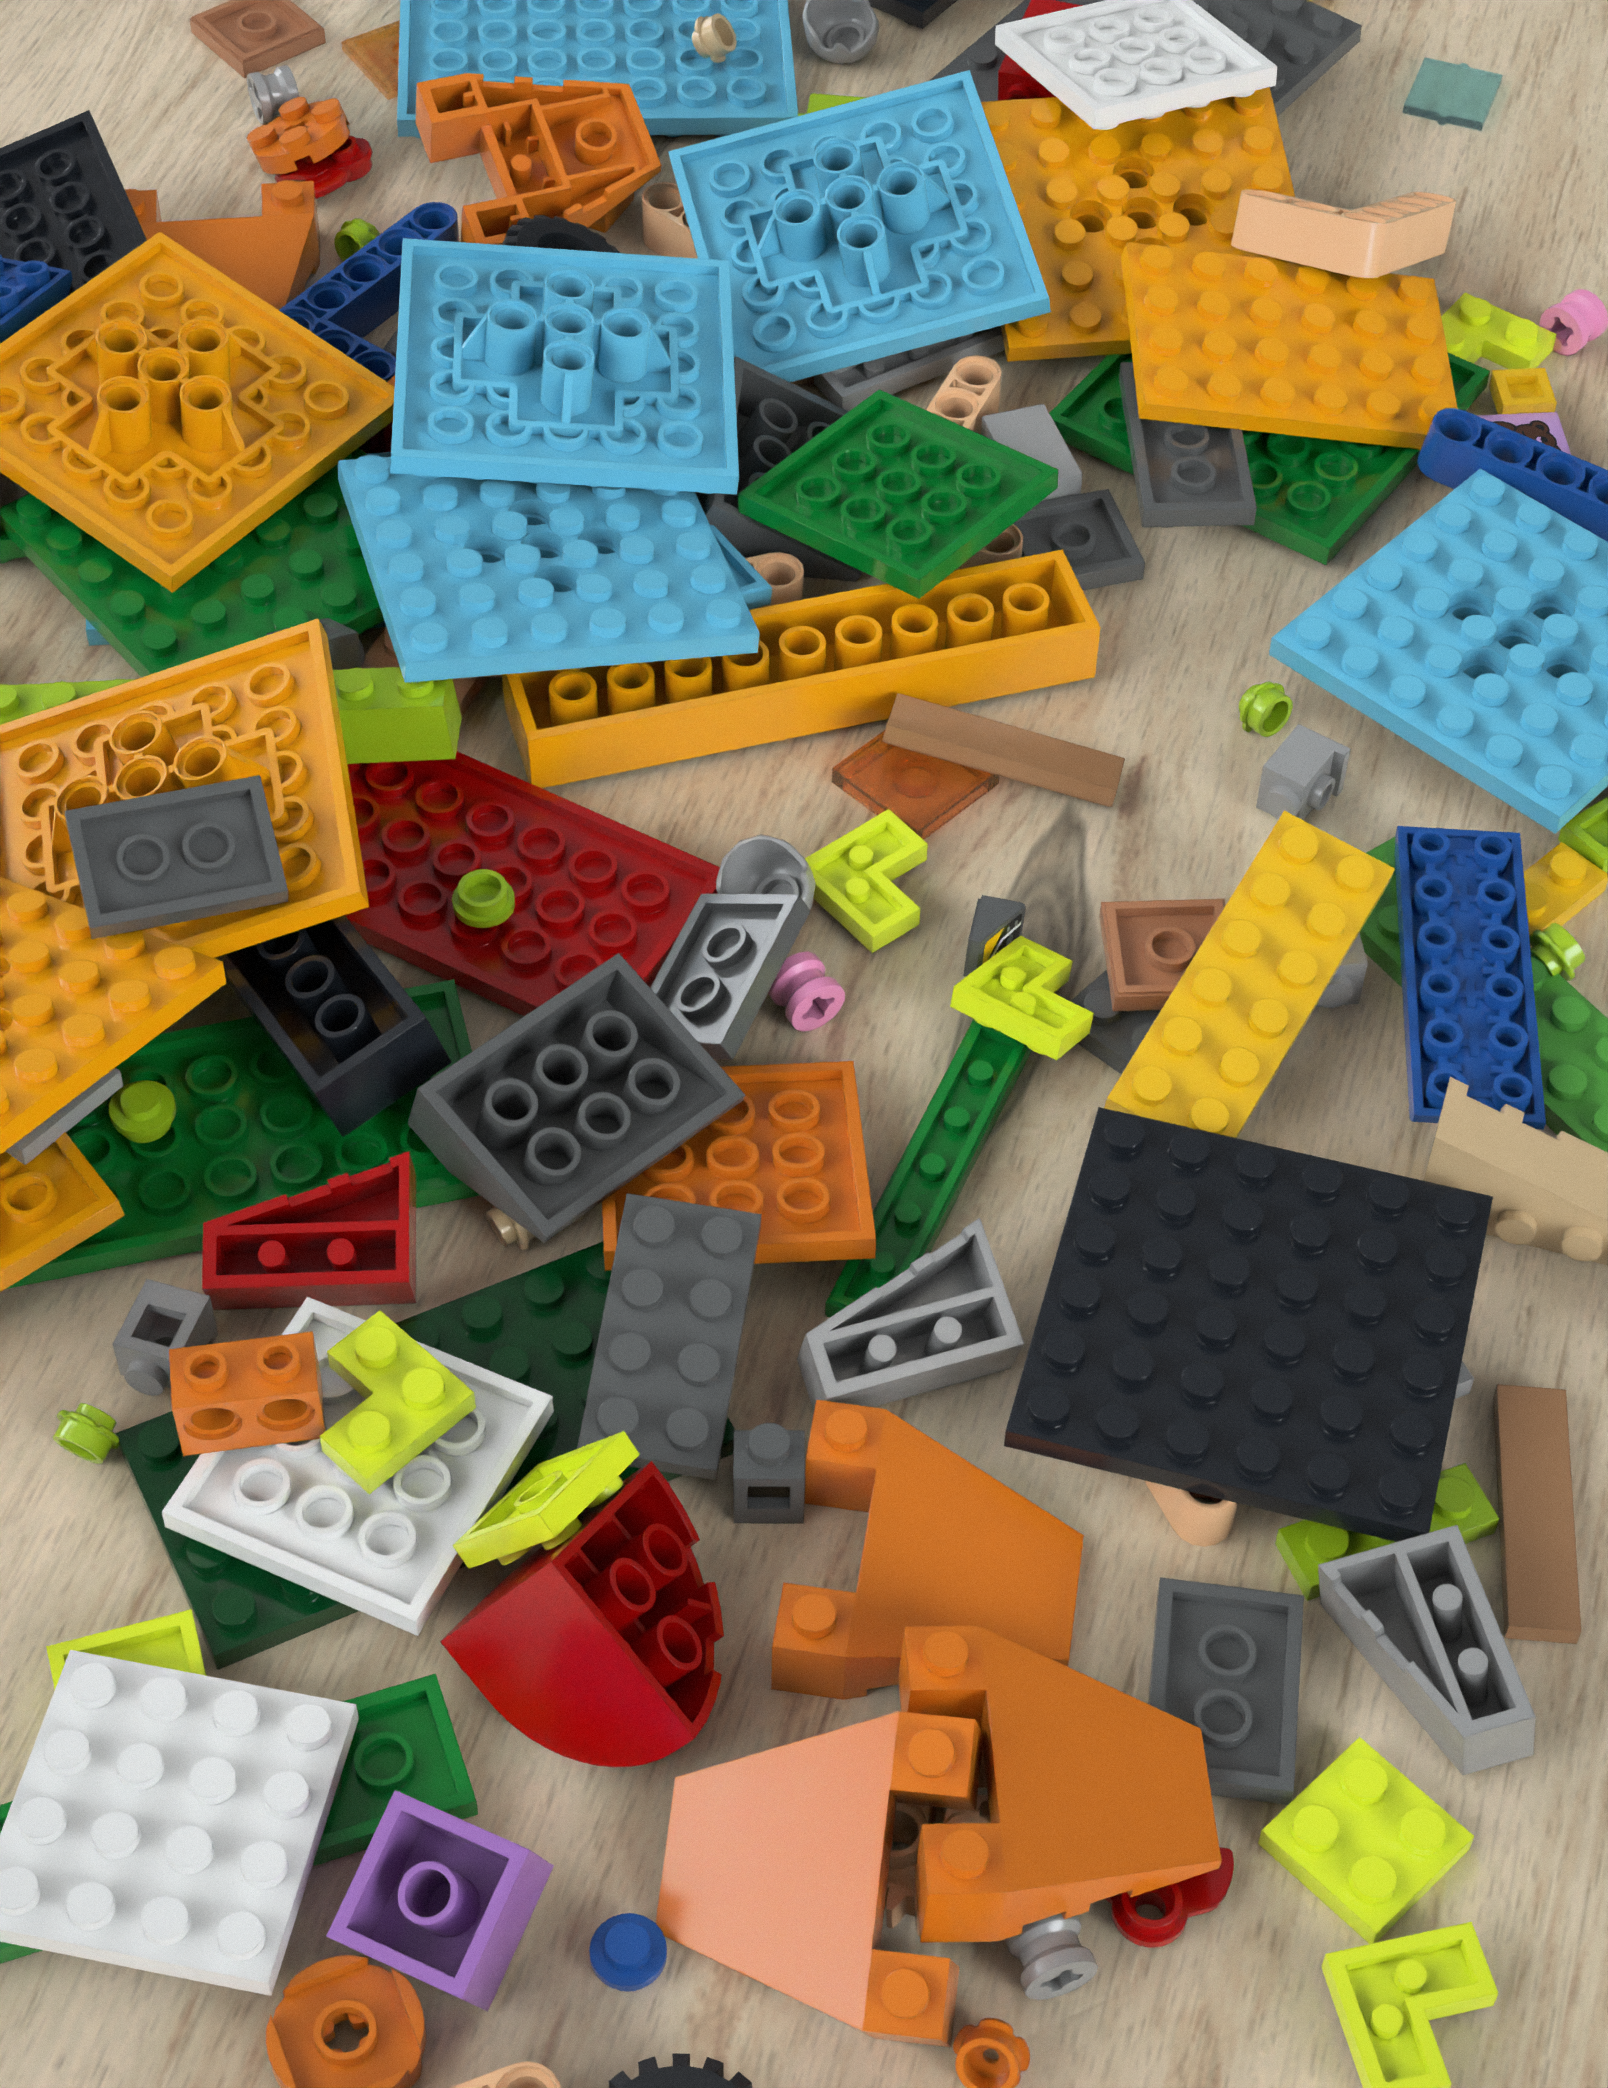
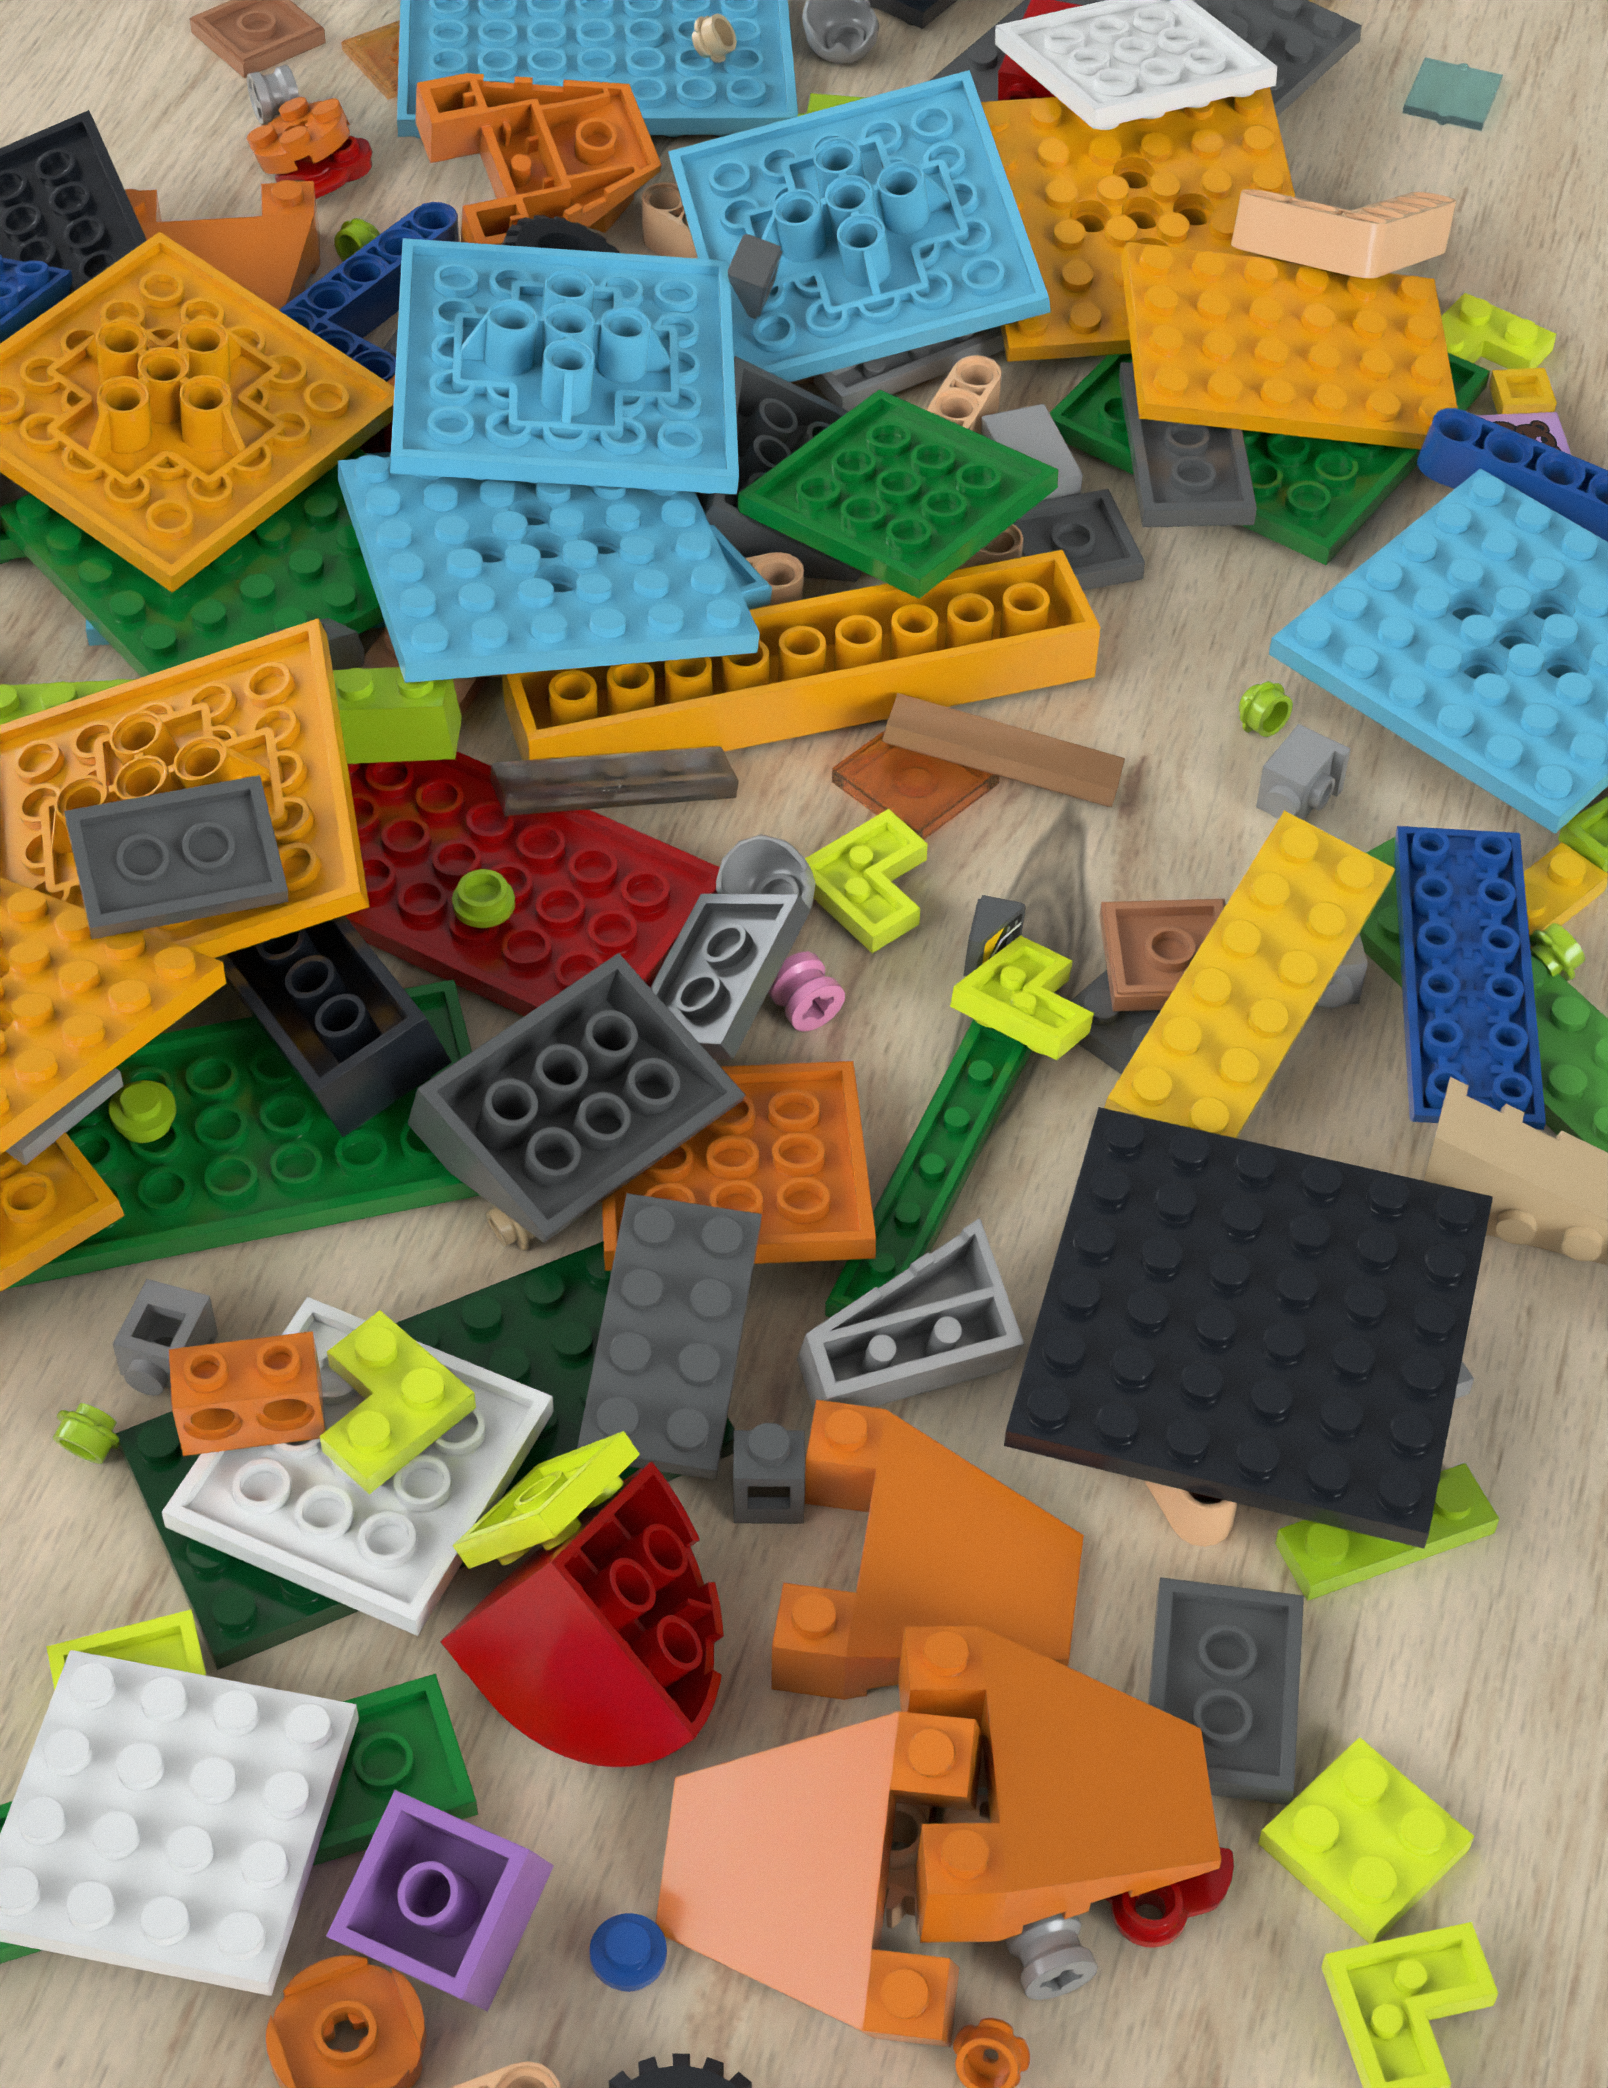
red wedge [202,1151,416,1310] -> none
light grey wedge [1318,1525,1536,1775] -> none
medium nougat tile [1493,1384,1581,1644] -> none
bright pink wheel [1539,289,1608,356] -> none
none -> clear smoke tile [490,746,739,816]
none -> dark grey slope [728,234,783,319]

